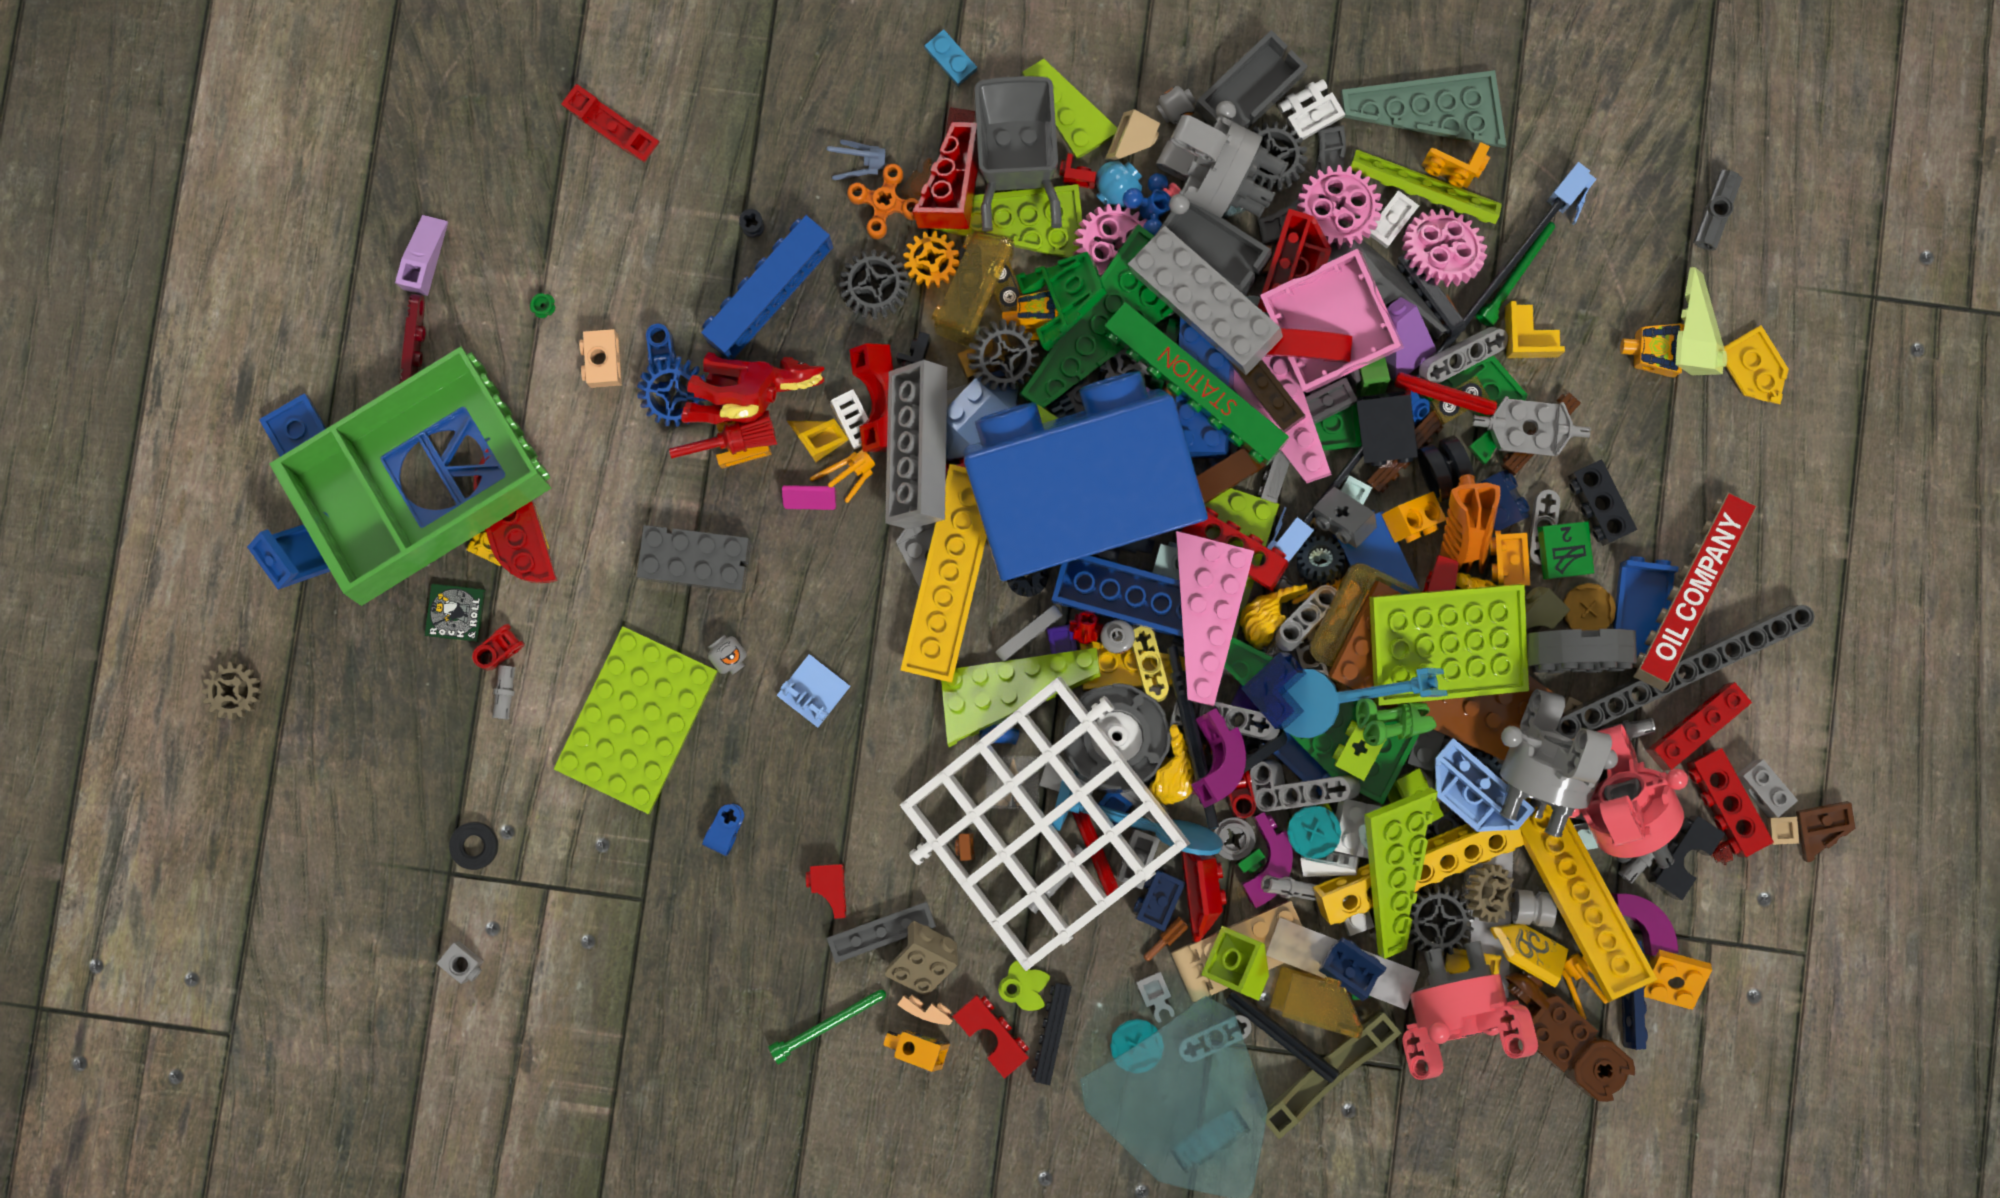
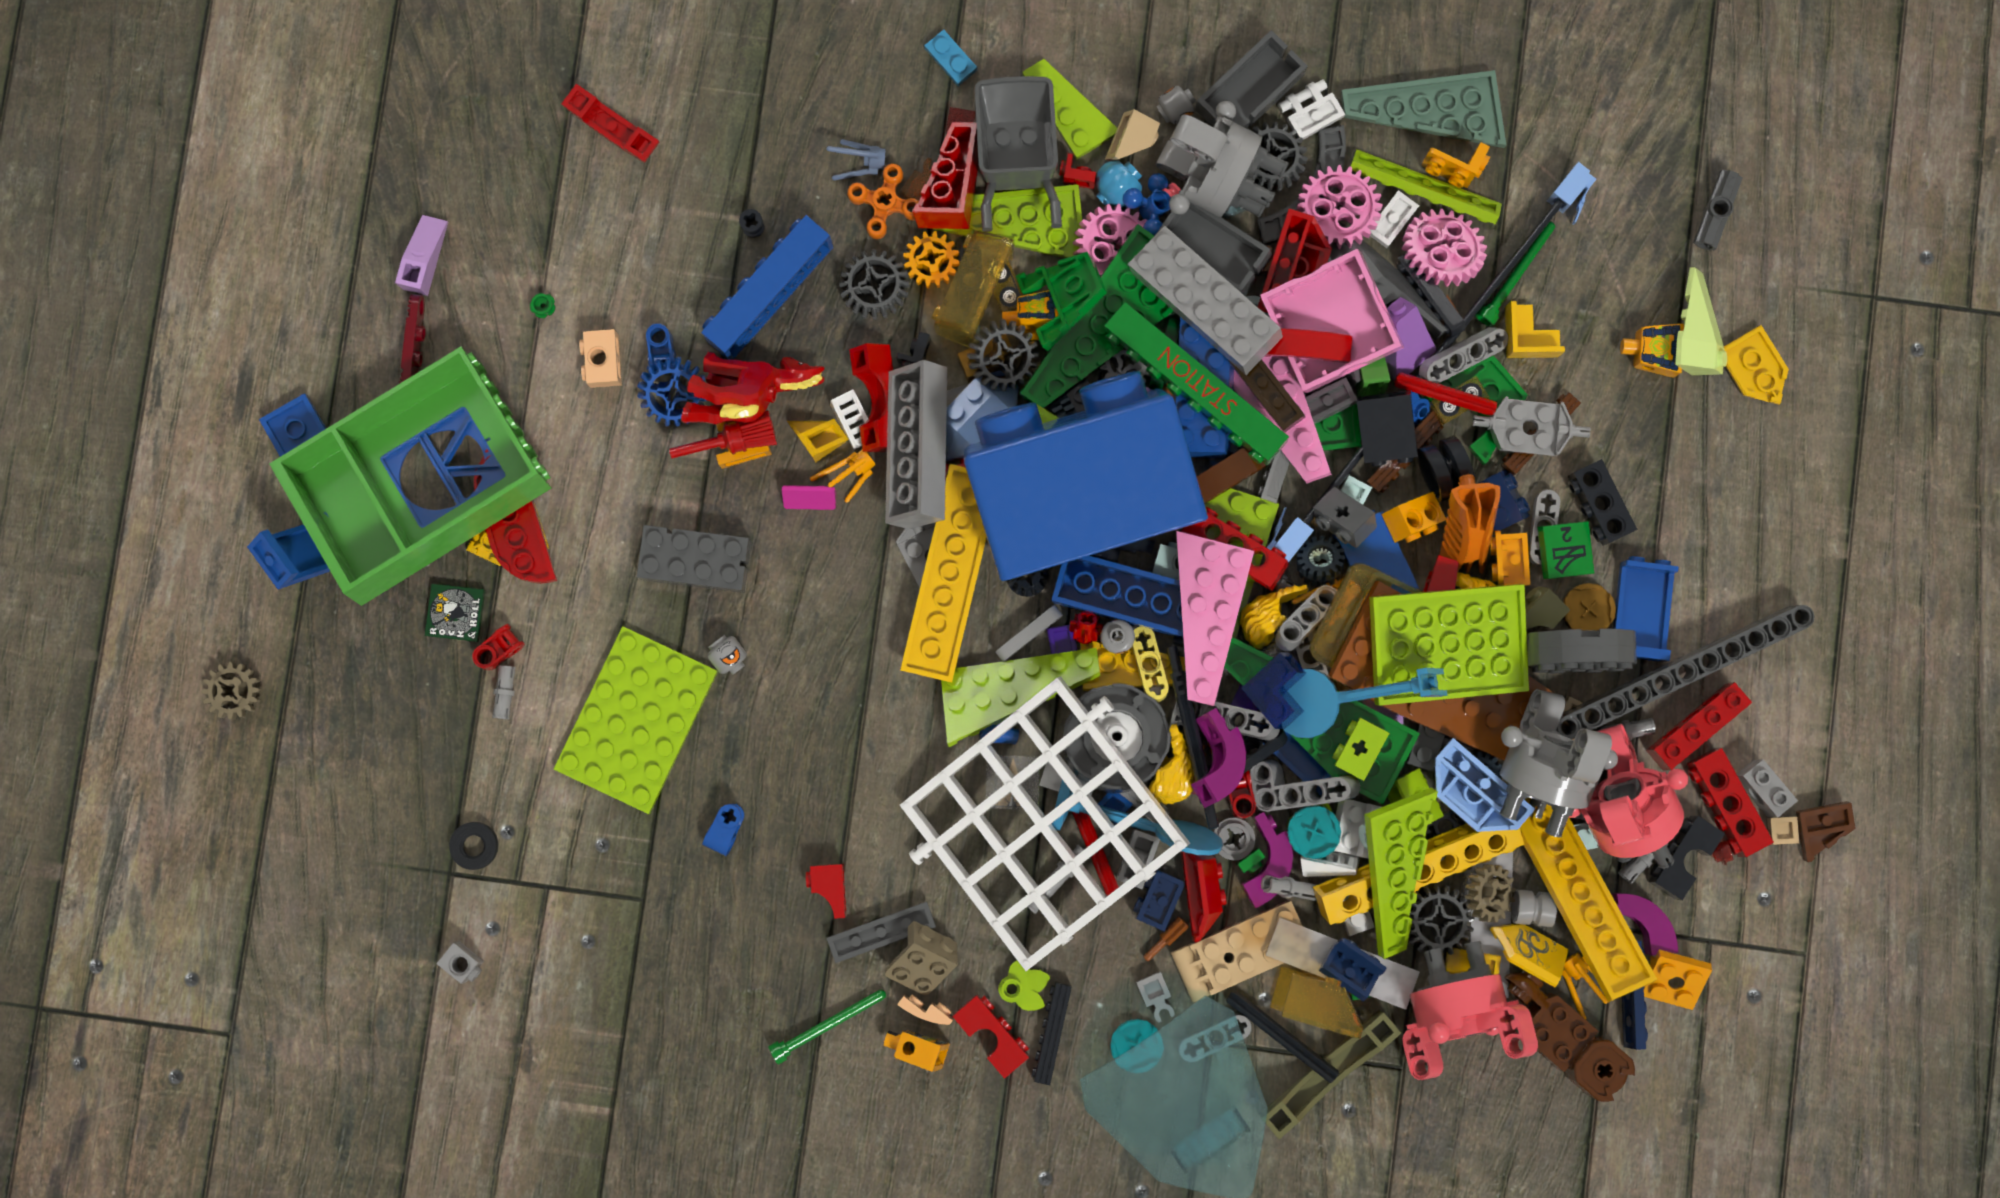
light blue hinge [777,654,850,728] -> none
dark orange plate [955,833,975,861] -> none
lime slope [1201,926,1269,1001] -> none
bright green piece [1356,698,1437,746] -> none
brick [1633,493,1757,691] -> none

